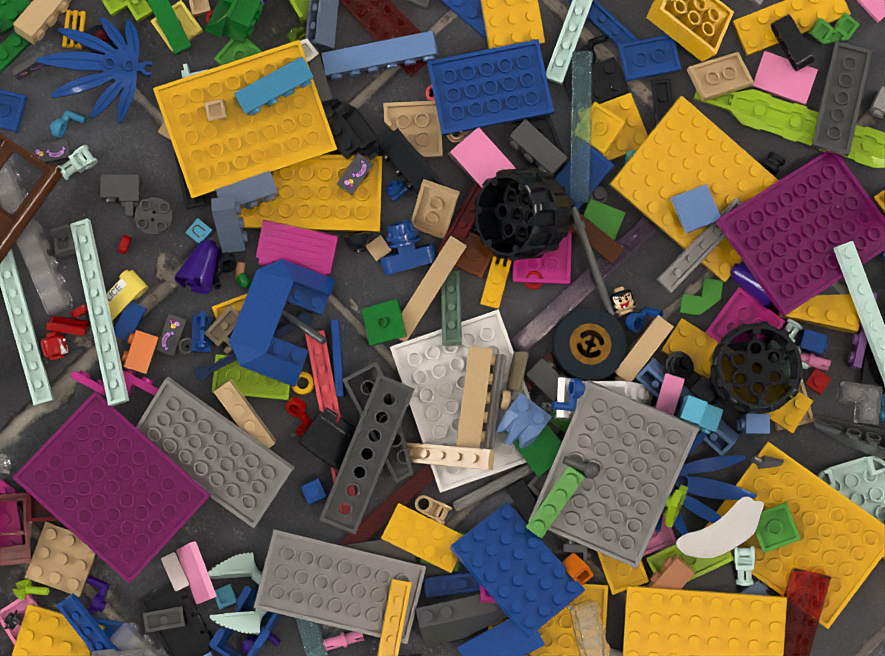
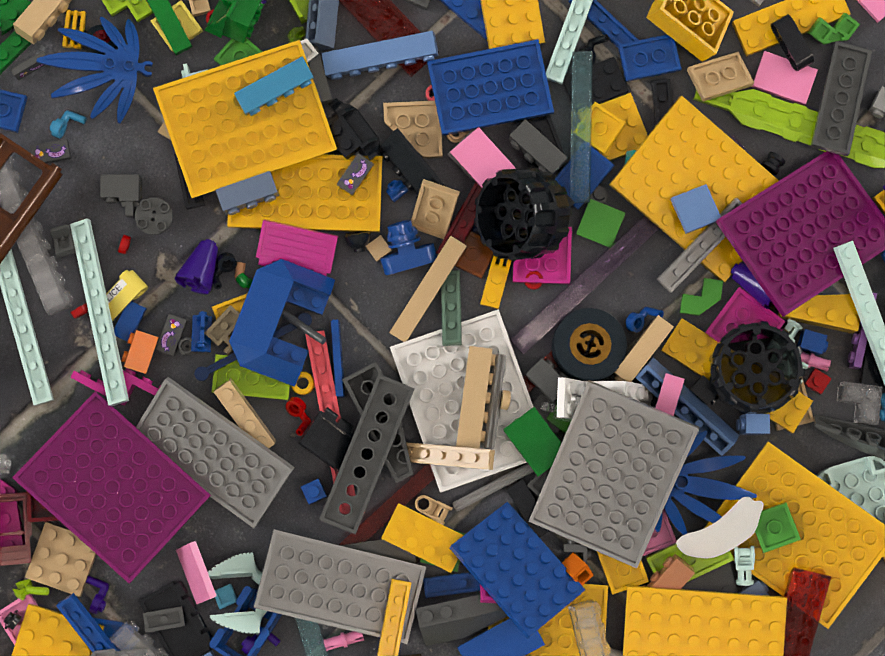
red head [41,332,68,360] -> none
red tile [46,316,90,336] -> none
light aqua connector [58,145,98,181] -> none
white sticker [161,552,189,591] -> none
medium azure tile [185,218,213,243] -> none
tan tile [204,98,227,122] -> none
sand blue brick [211,195,248,253] -> none
green plate [362,299,407,346] -> none
medium blue plate [496,393,552,449] -> none
dark tan slope [506,352,529,392] -> none
bright green plate [525,466,585,538] -> none
blue plate [552,378,585,411] -> none
dark grey bar [563,456,599,478] -> none
reddish brown tile [568,214,625,265] -> none
dark grey bar [572,206,615,316] -> none
head [609,287,636,316] -> none
lime plate [663,485,688,528] -> none
black gear [664,351,694,381] -> none
medium azure brick [677,395,723,434] -> none
dark grey bar [751,455,784,469] -> none

